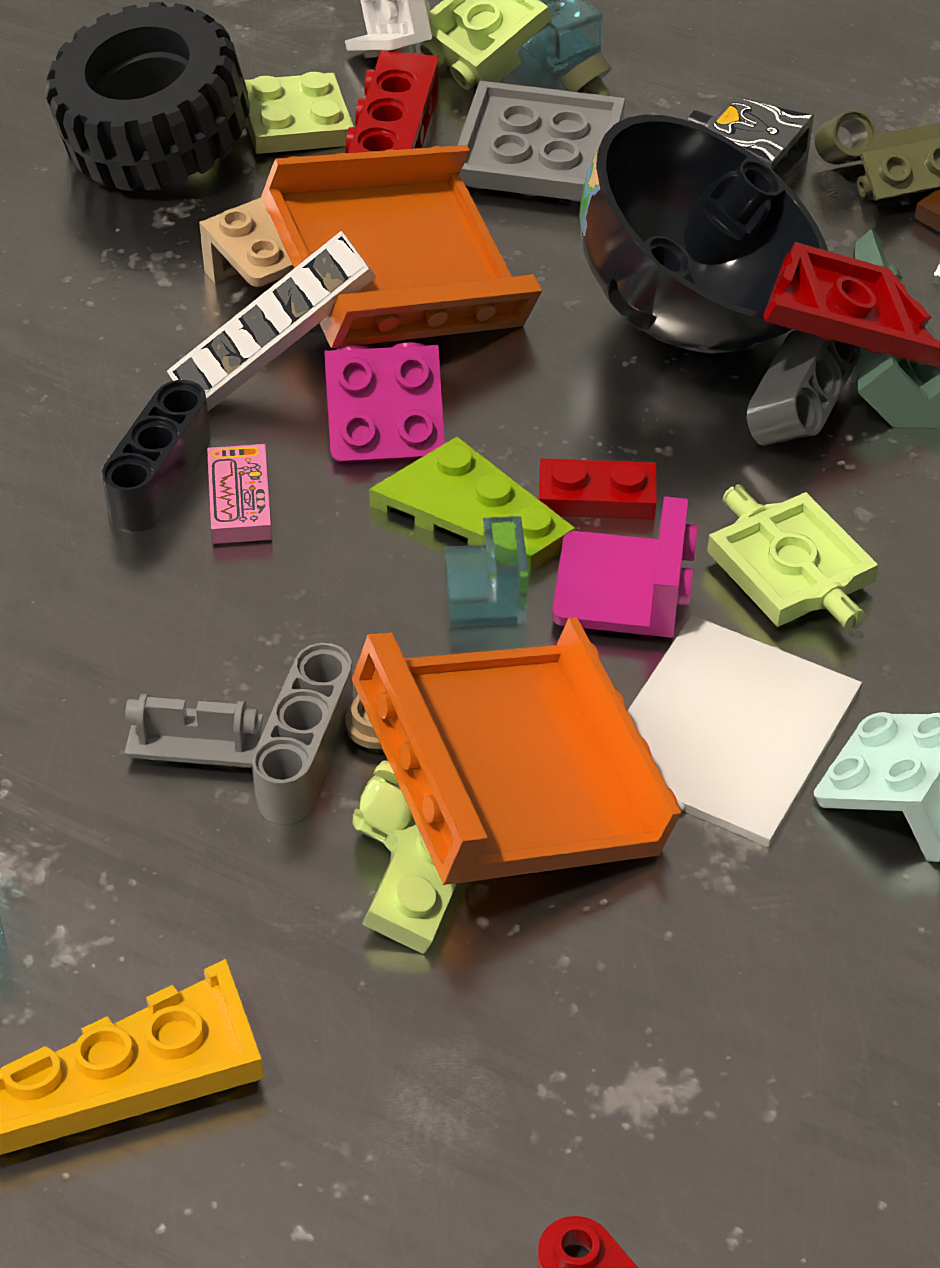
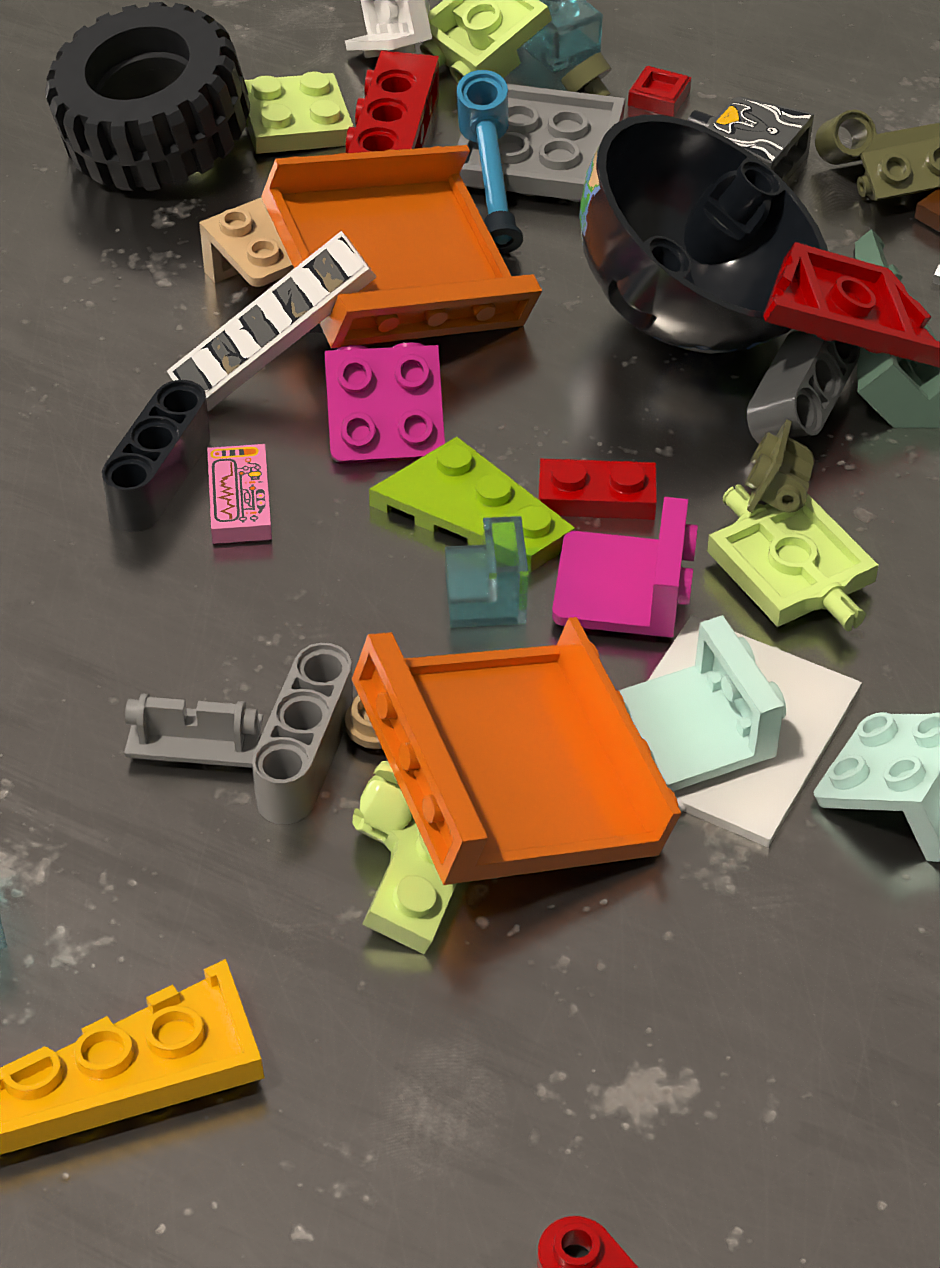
none -> dark azure piece [457,70,523,254]
none -> light aqua bracket [618,615,786,791]
none -> red tile [628,66,691,117]
none -> olive hinge [745,419,814,513]

